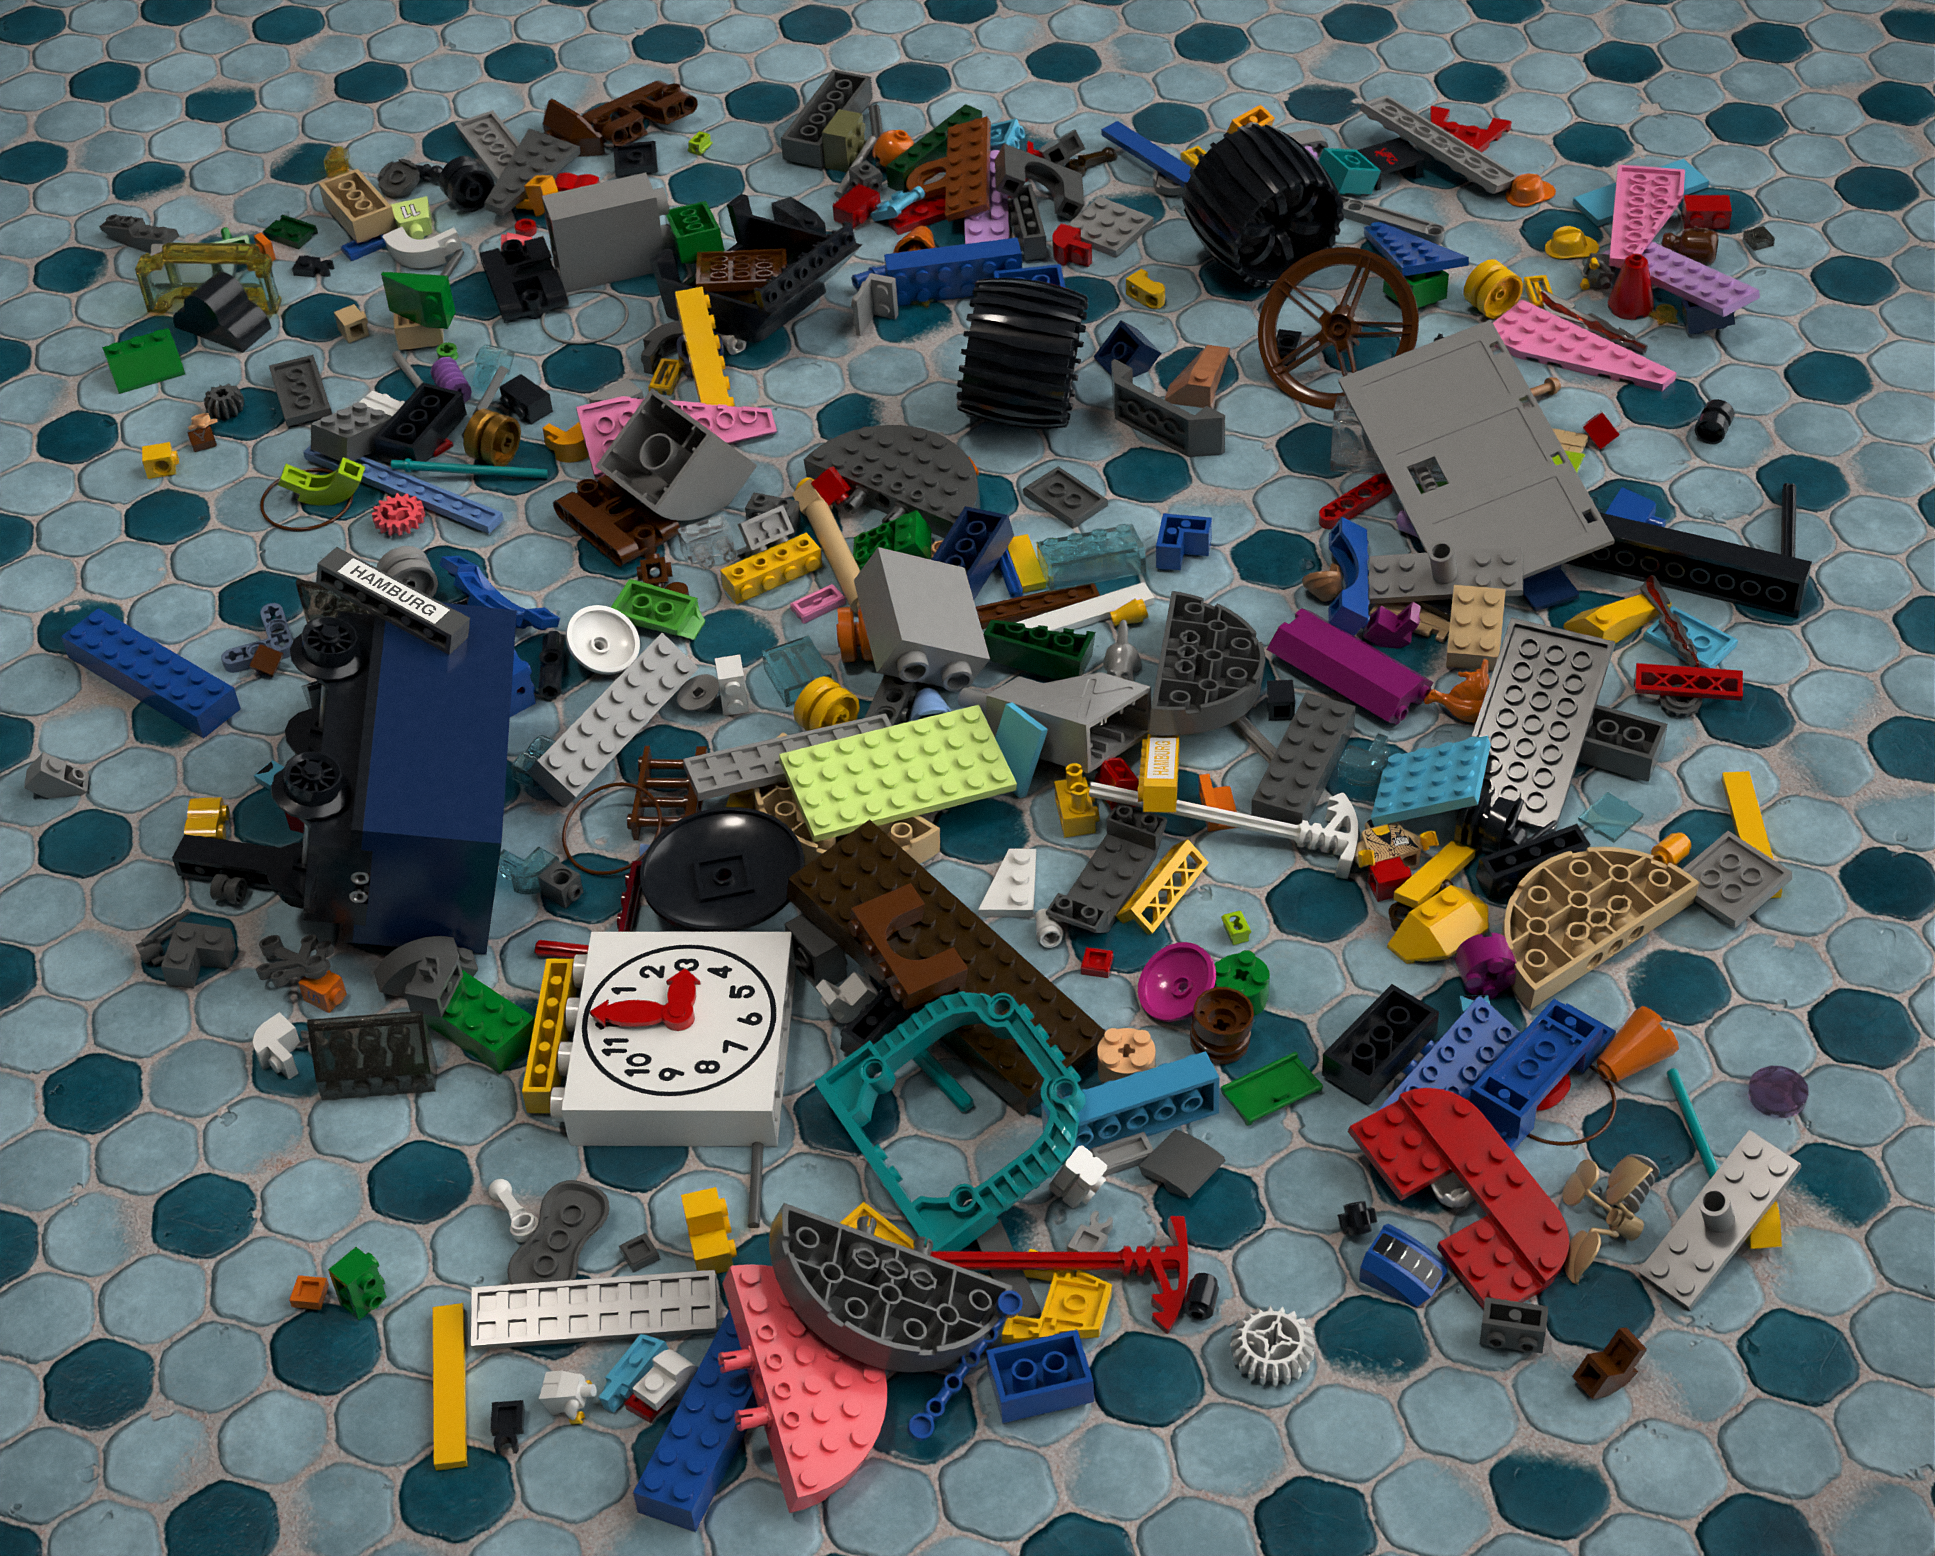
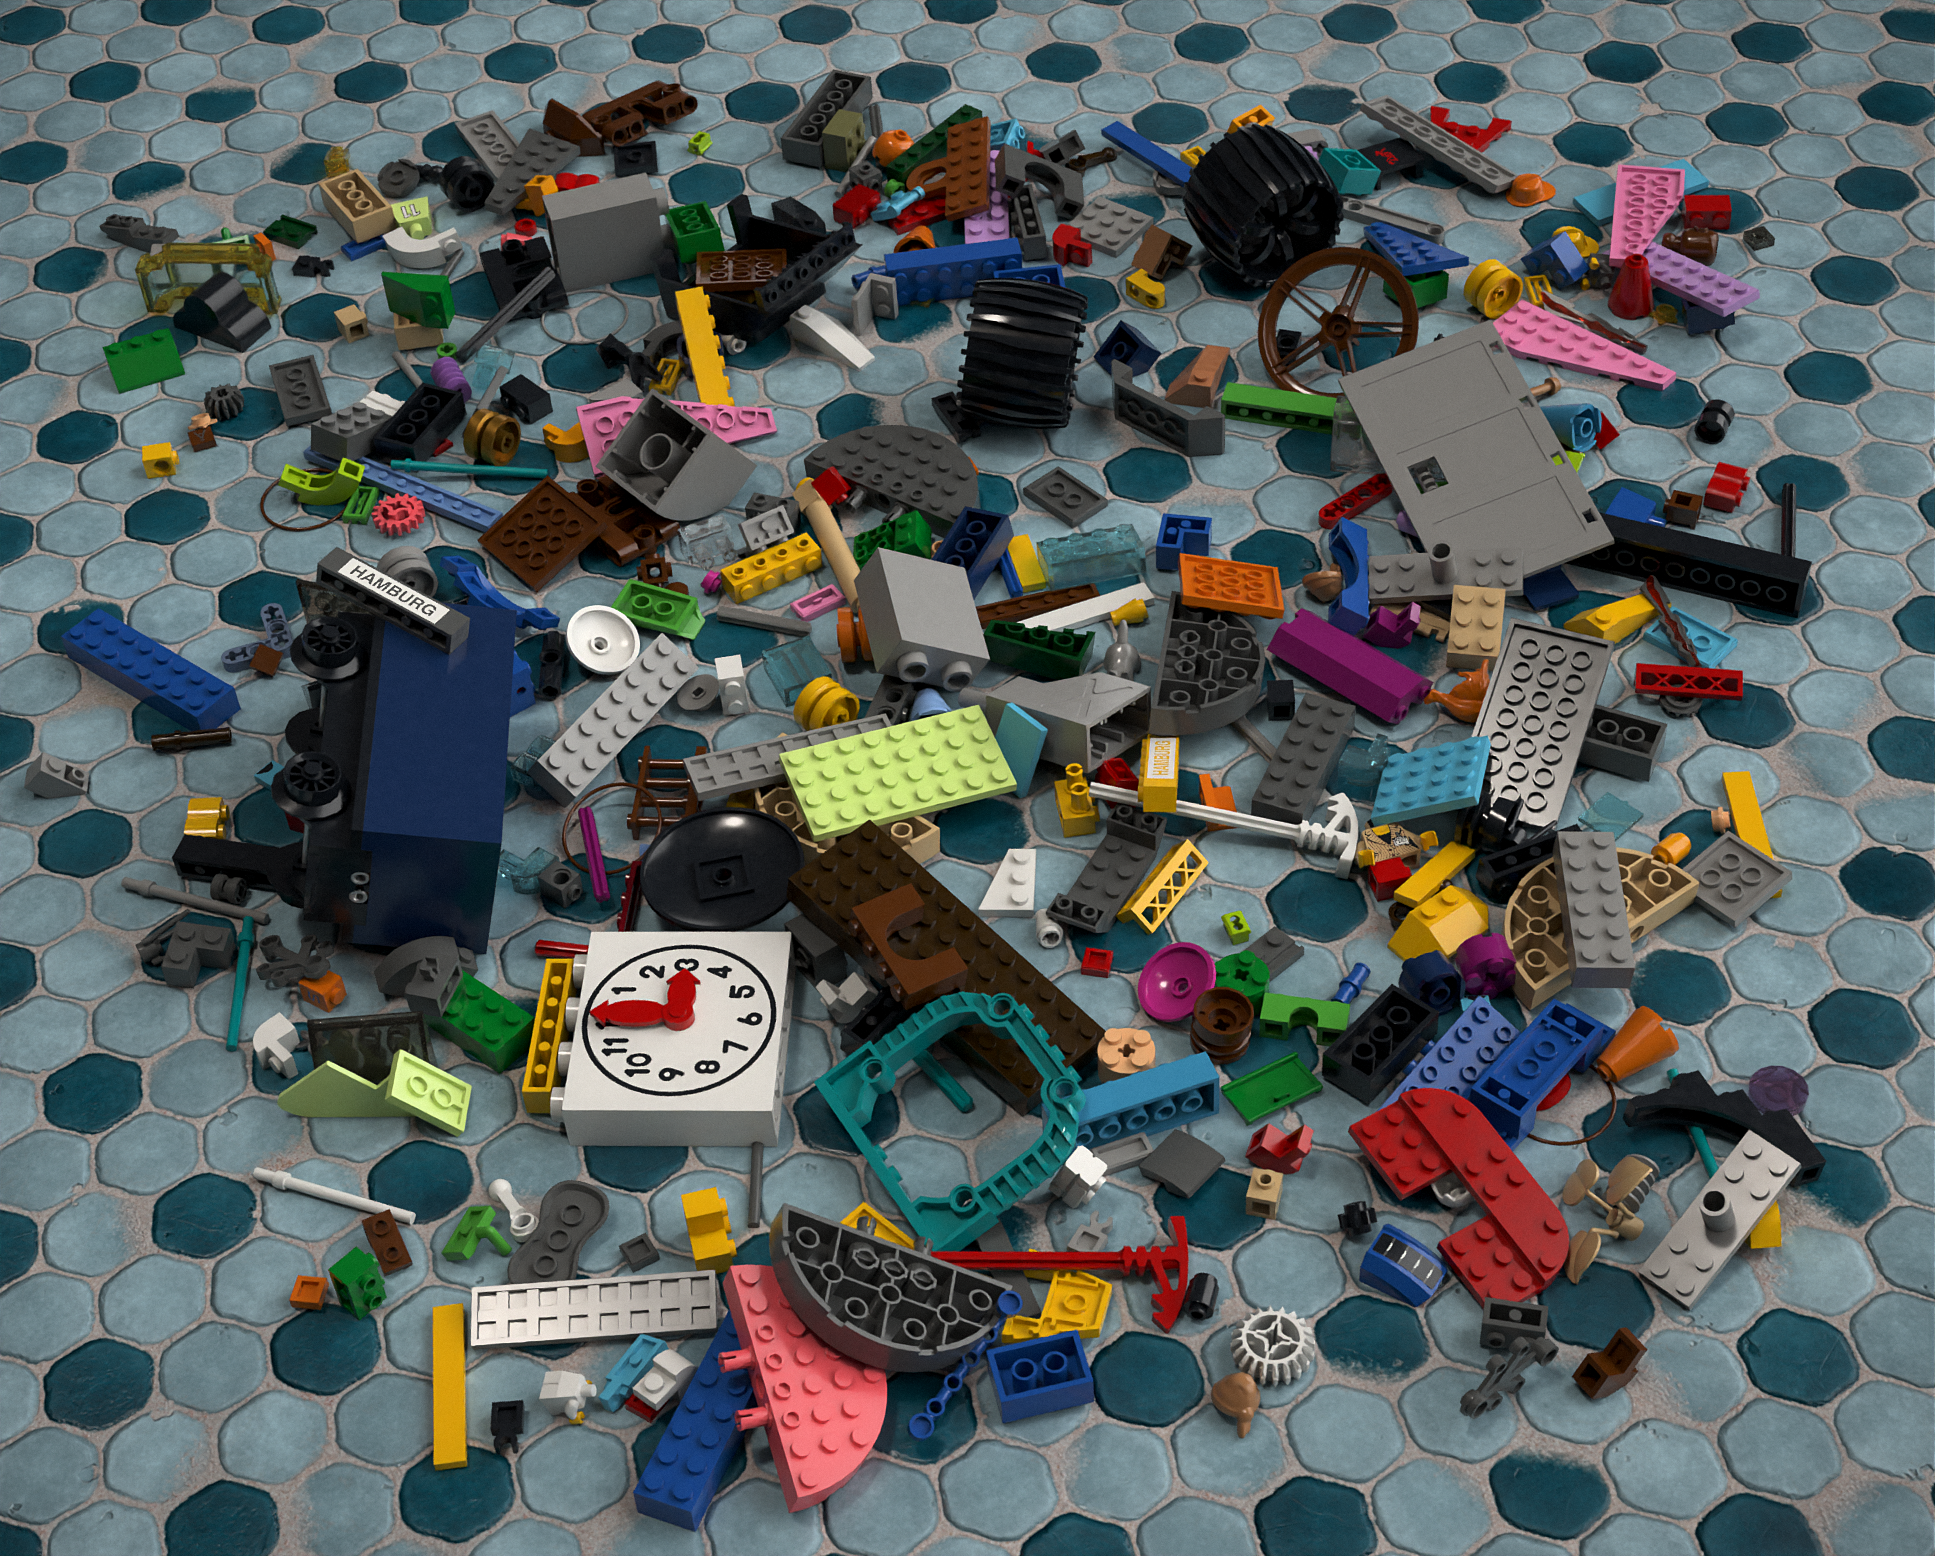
none -> light grey bar [121,877,269,924]
none -> dark brown pin [151,727,232,751]
none -> teal bar [226,916,255,1052]
none -> white bar [253,1167,416,1224]
none -> yellowish green piece [277,1049,472,1137]
none -> bright green tile [342,486,380,525]
none -> reddish brown plate [361,1209,413,1277]
none -> bright green plate [441,1206,512,1261]
none -> black axle [455,267,555,363]
none -> reddish brown plate [477,476,608,593]
none -> magenta axle [578,806,610,903]
none -> black animal [595,333,662,392]
none -> dark pink plate [700,570,722,594]
none -> light grey axle [716,606,812,637]
none -> white wedge [790,305,875,372]
none -> bright green bush [884,179,905,199]
none -> black plate [931,391,981,444]
none -> medium nougat brick [1131,224,1192,281]
none -> orange plate [1178,553,1284,620]
none -> medium nougat hat [1211,1372,1261,1438]
none -> bright green brick [1221,382,1363,439]
none -> dark grey plate [1243,926,1304,982]
none -> red brick [1245,1123,1314,1174]
none -> tan brick [1246,1168,1283,1220]
none -> bright green arch [1259,992,1350,1046]
none -> blue pin [1331,963,1371,1004]
none -> dark blue brick [1398,950,1466,1017]
none -> dark grey plant [1460,1336,1559,1419]
none -> blue brick [1520,231,1590,289]
none -> dark azure cone [1540,403,1602,452]
none -> light grey brick [1553,832,1635,988]
none -> black arch [1622,1070,1826,1187]
none -> reddish brown brick [1663,490,1703,530]
none -> red brick [1703,461,1750,513]
none -> light nougat plate [1711,807,1731,834]

